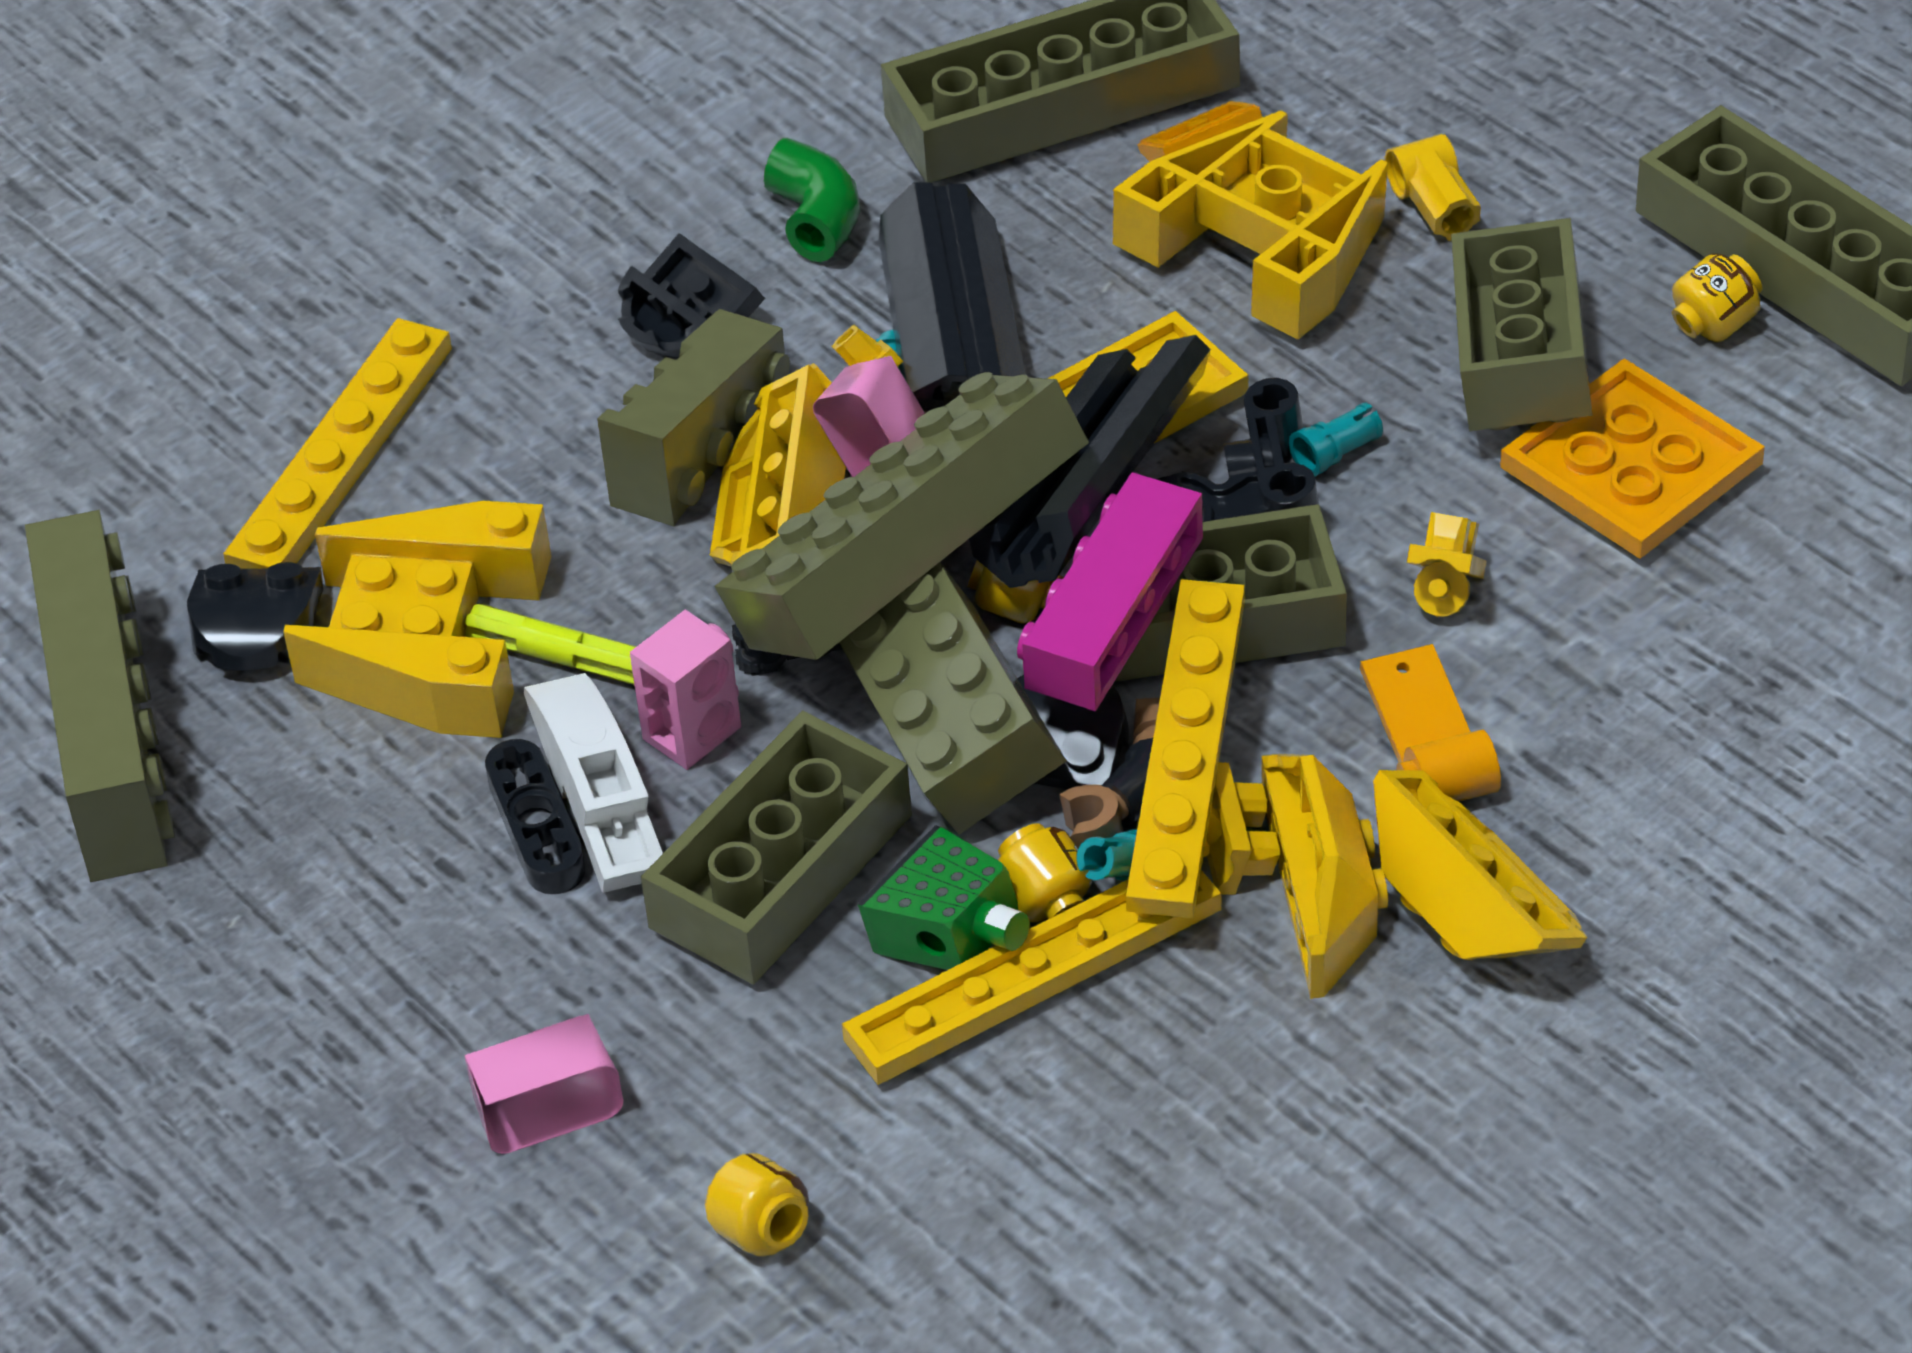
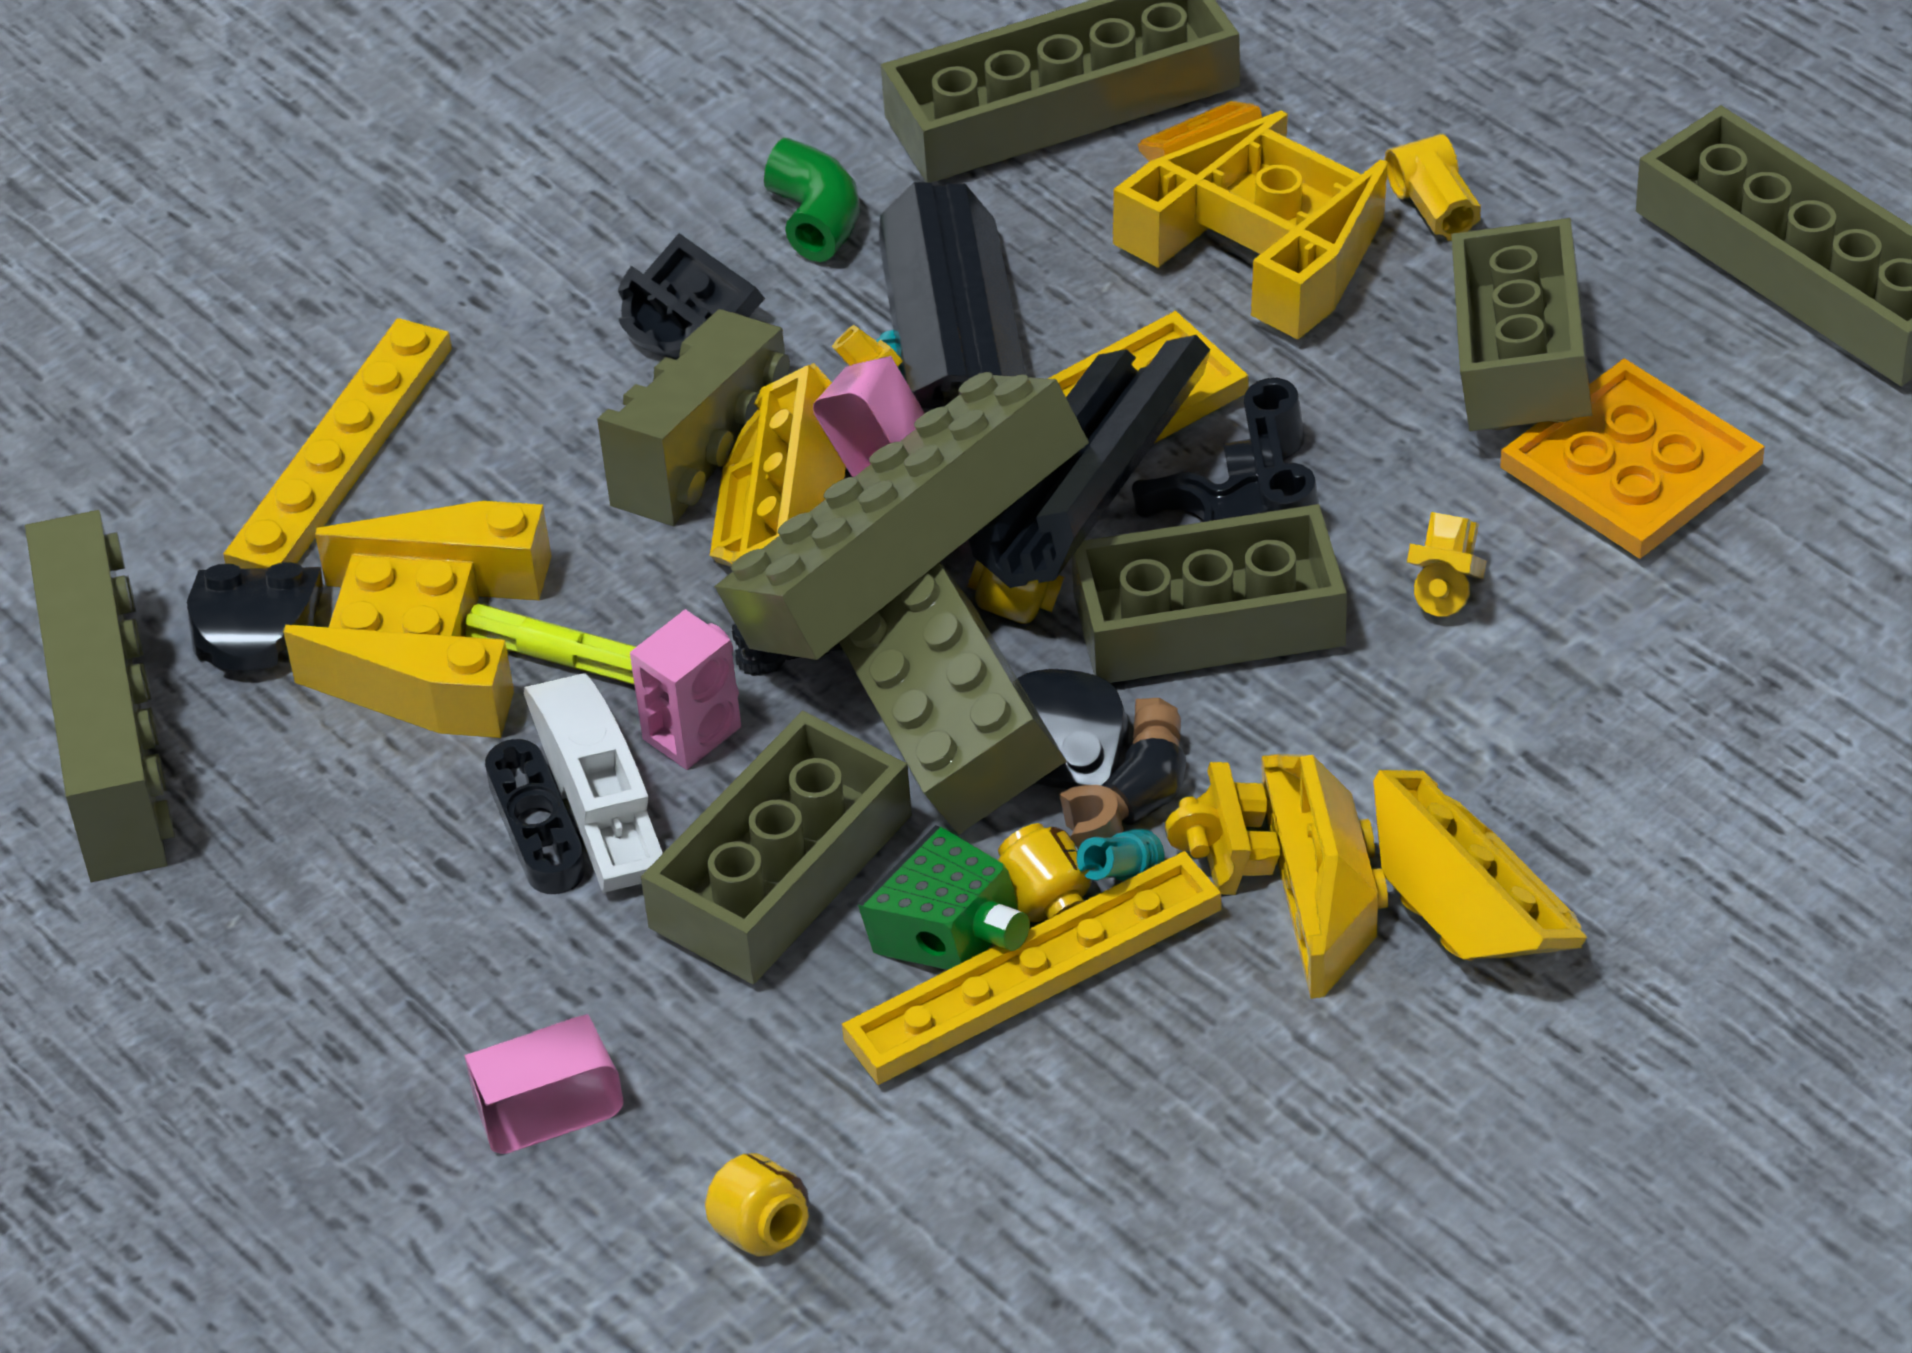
dark pink brick [1017,472,1203,711] -> none
yellow plate [1126,579,1245,919] -> none
teal pin [1289,402,1383,476] -> none
light orange door [1360,644,1501,802] -> none
yellow head [1672,253,1763,342] -> none

